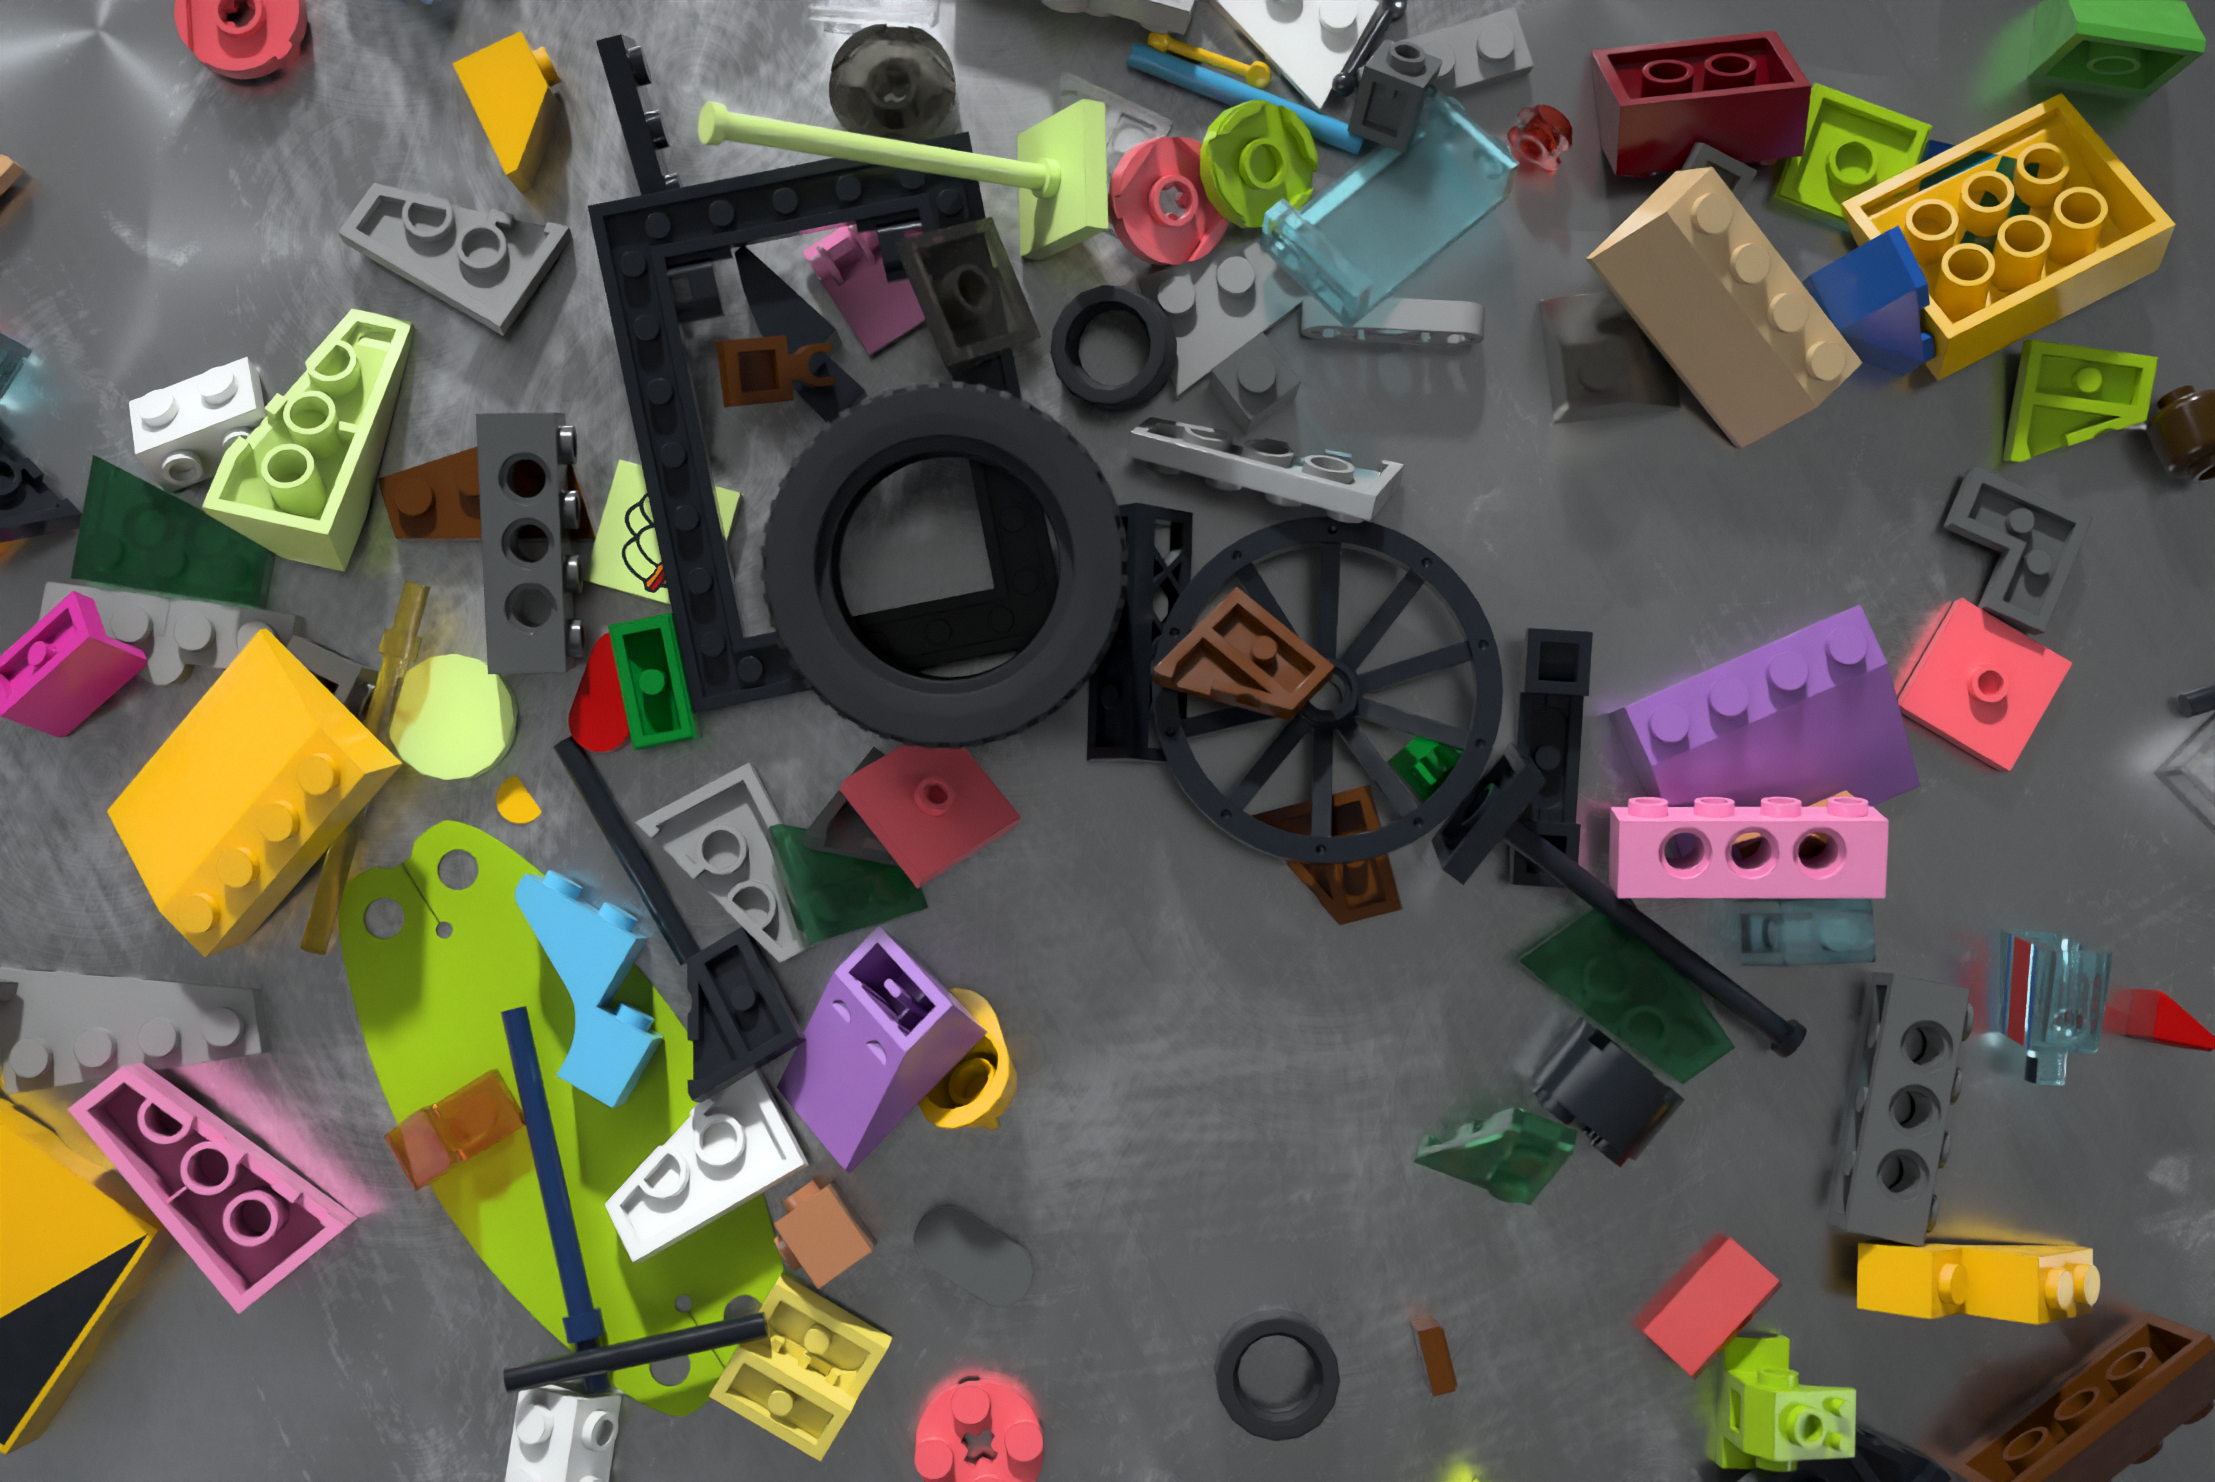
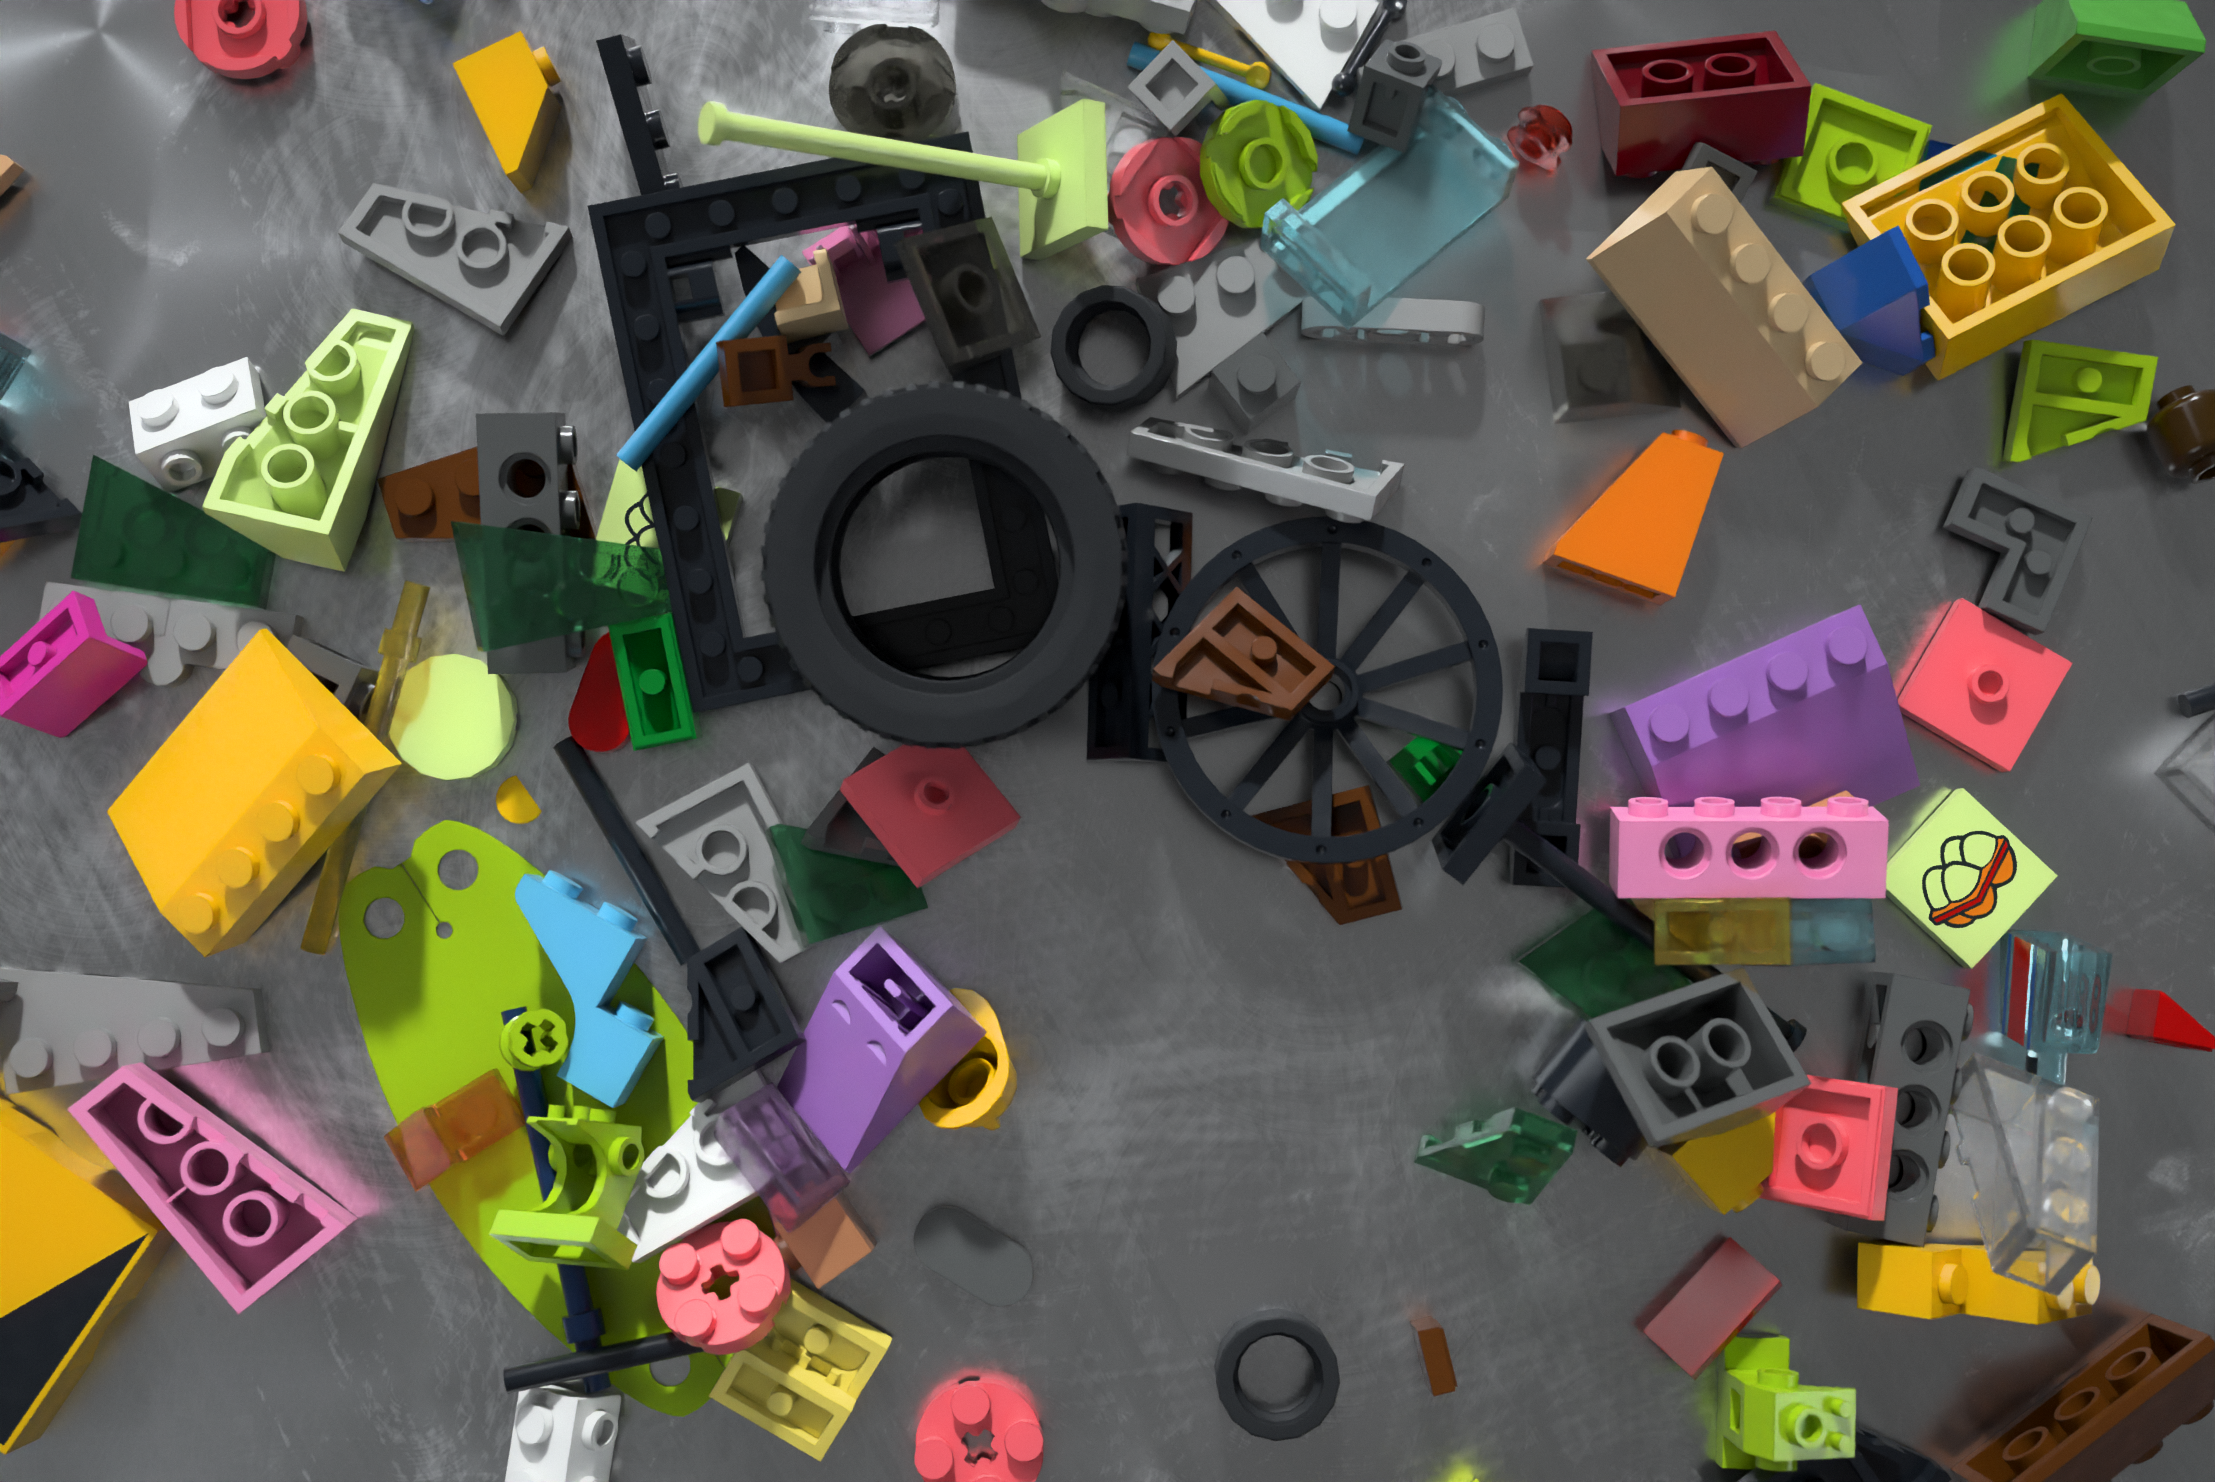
none -> clear green wing [450,521,672,652]
none -> lime tile [489,1105,644,1270]
none -> lime bush [499,1009,568,1071]
none -> dark azure bar [616,255,801,471]
none -> coral plate [656,1219,791,1355]
none -> clear purple slope [713,1082,850,1233]
none -> tan panel [774,248,849,343]
none -> light grey panel [1127,40,1230,137]
none -> orange slope [1542,430,1724,605]
none -> dark grey slope [1583,967,1811,1147]
none -> clear yellow slope [1654,897,1794,965]
none -> yellow slope [1657,1111,1776,1215]
none -> coral plate [1758,1074,1898,1221]
none -> yellowish green tile [1886,788,2058,969]
none -> clear wedge [1948,1052,2099,1297]

